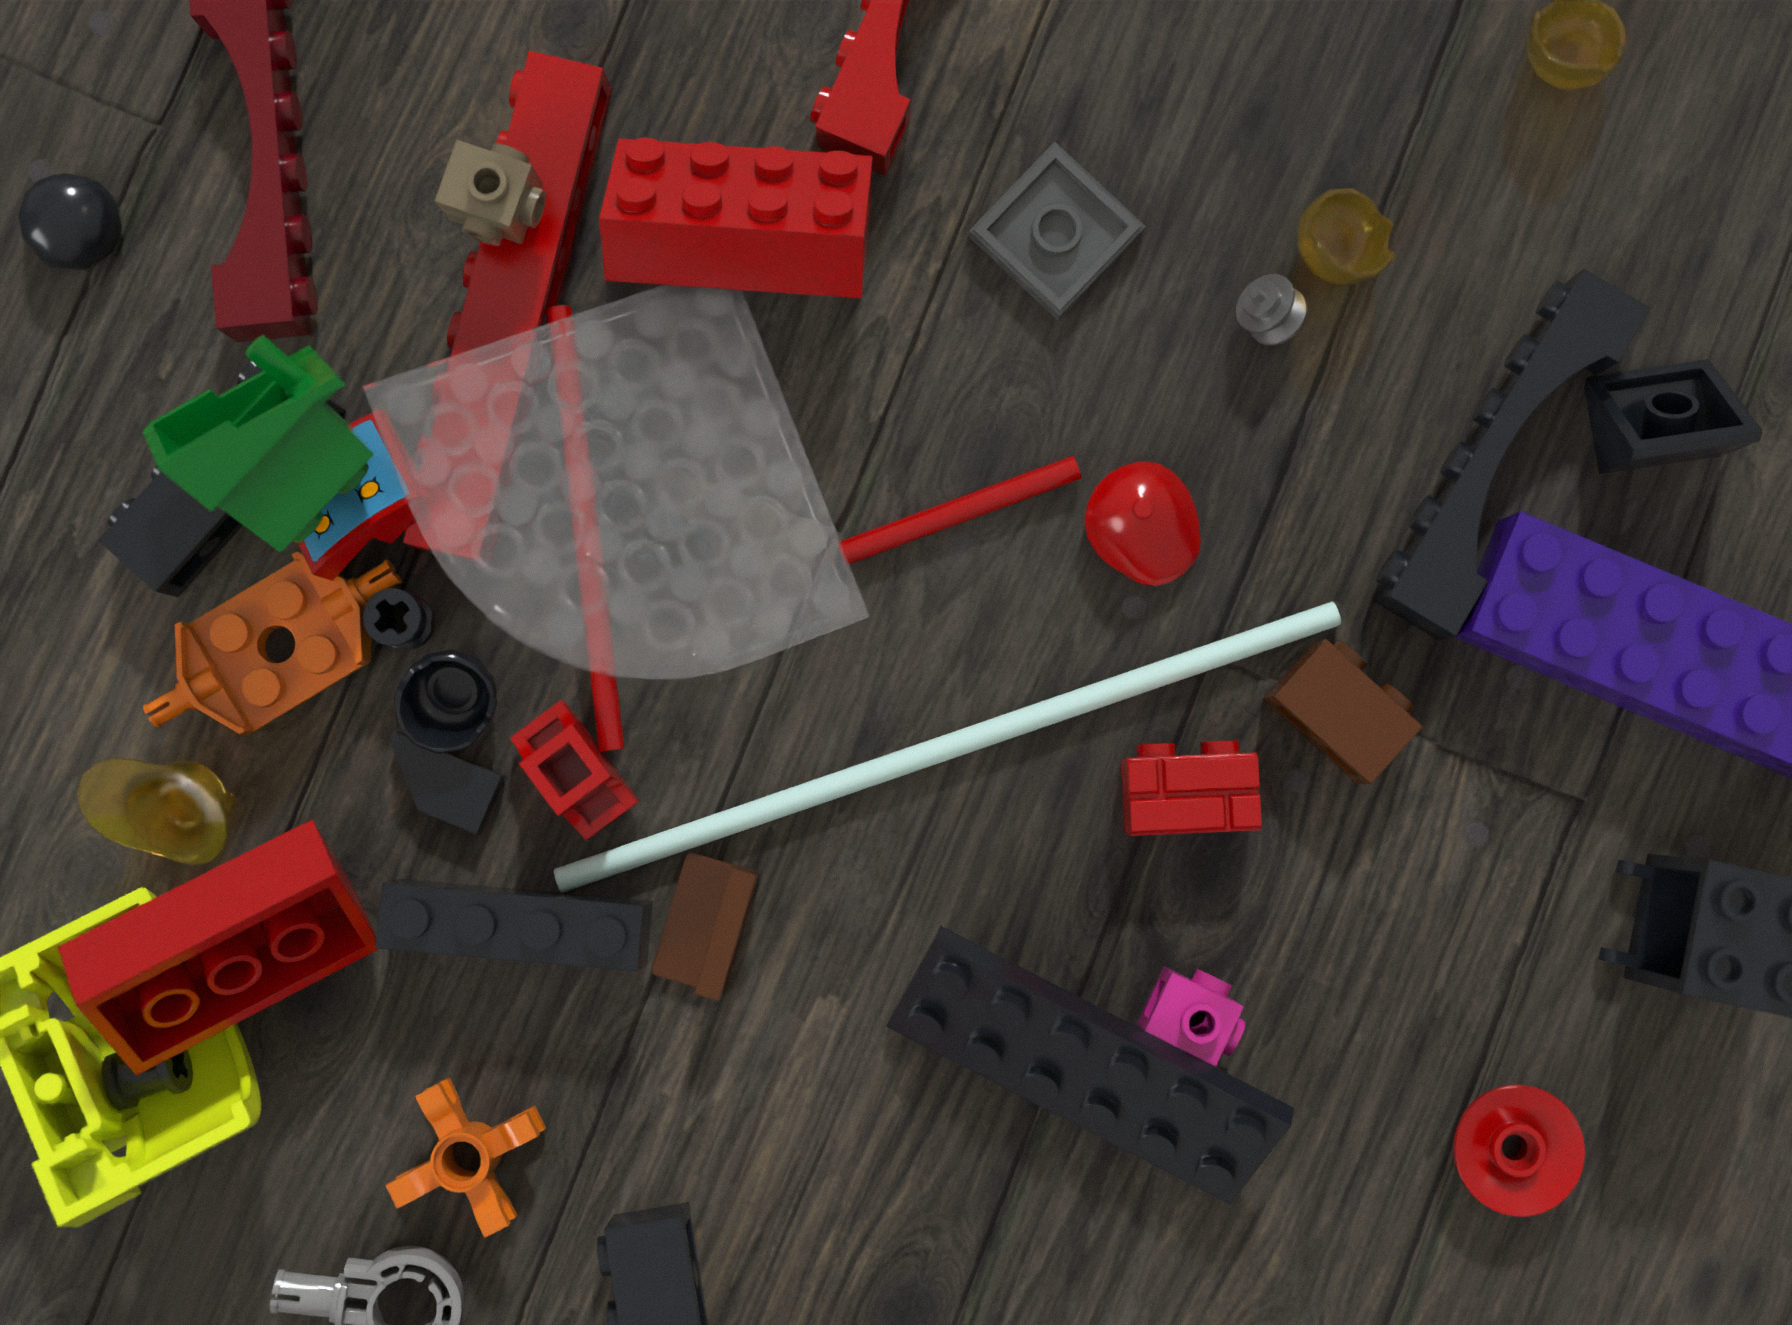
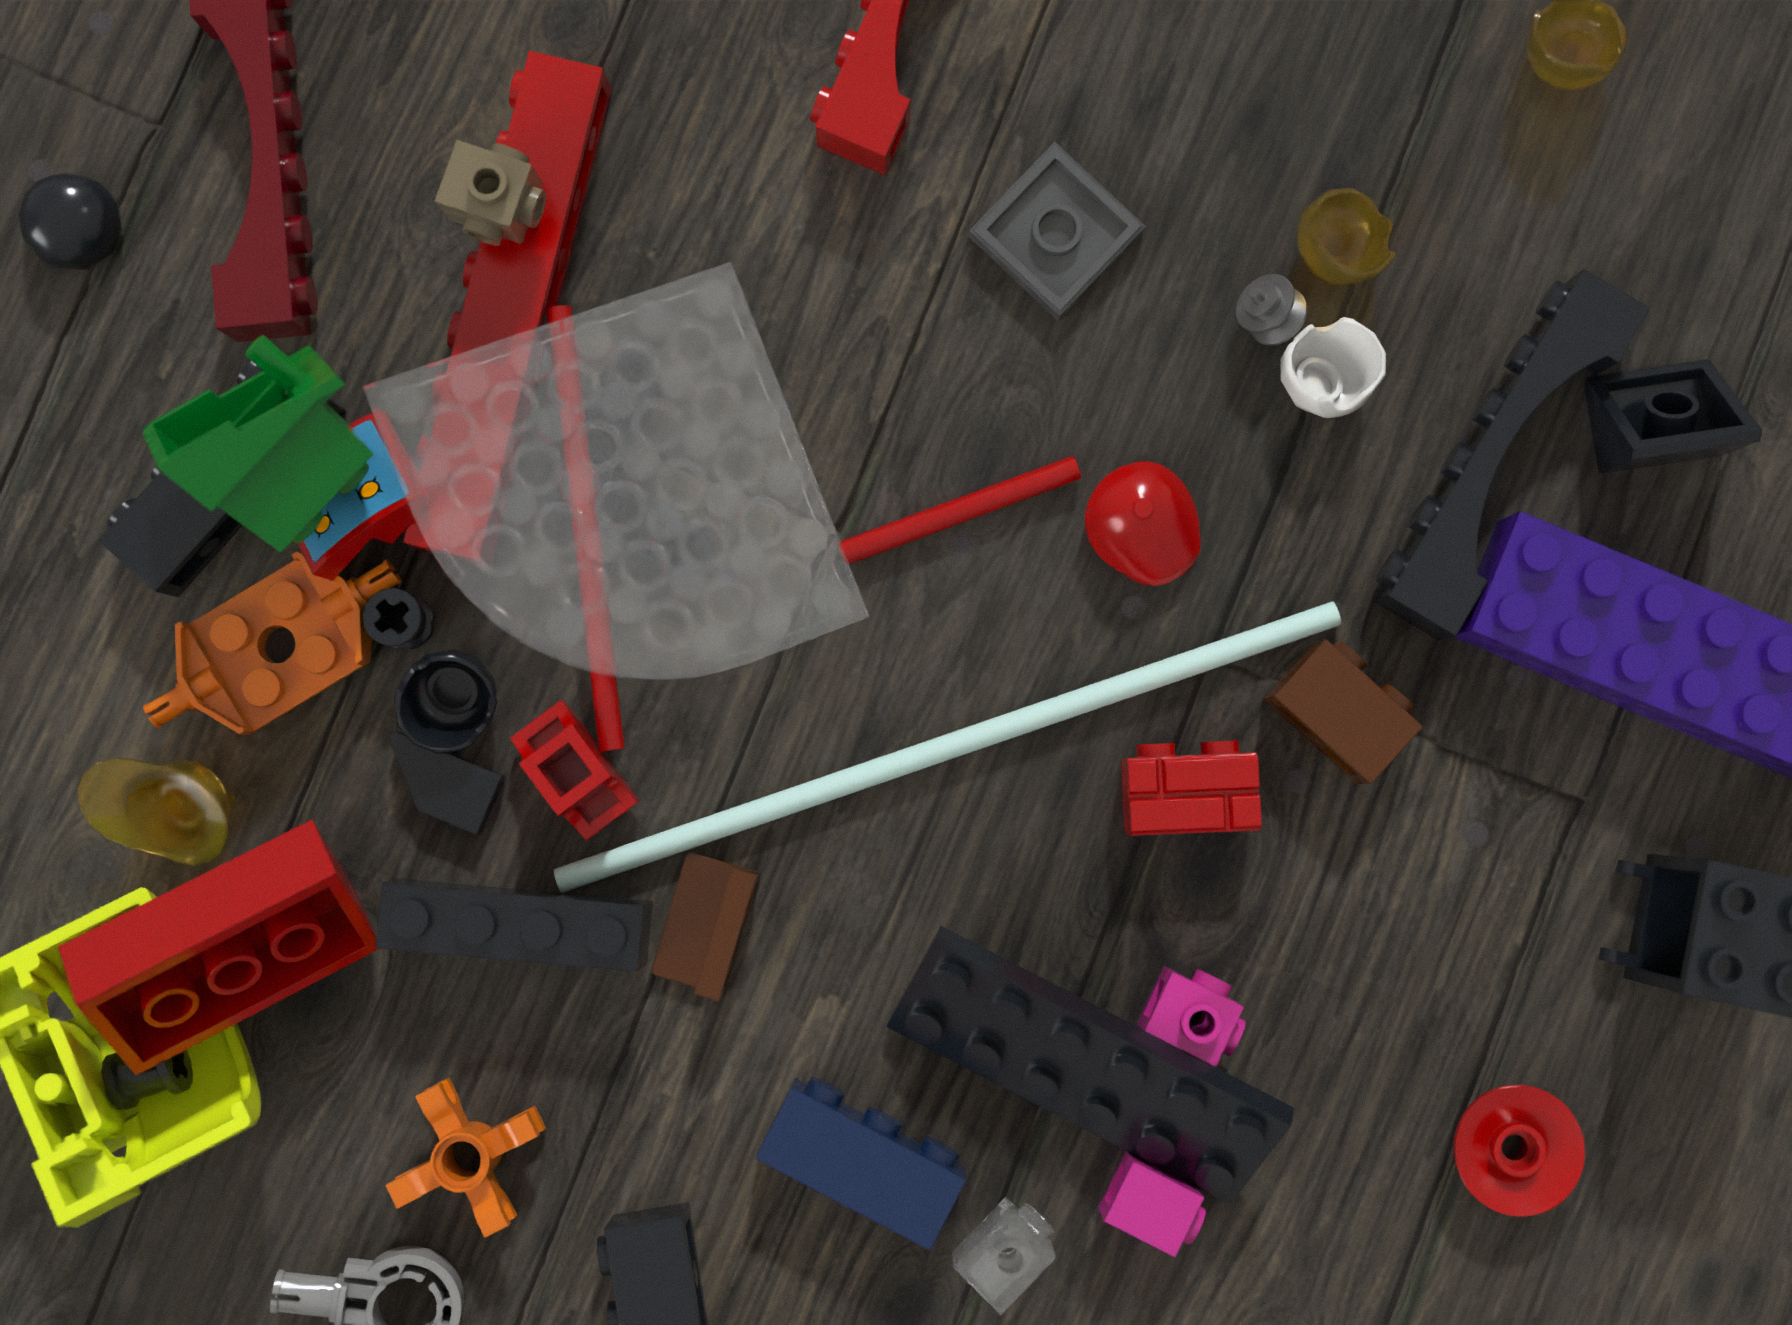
red brick [599,138,873,298] -> none
none -> dark blue brick [755,1077,966,1251]
none -> clear brick [952,1197,1057,1315]
none -> dark pink brick [1098,1151,1206,1257]
none -> white hair [1281,317,1386,418]

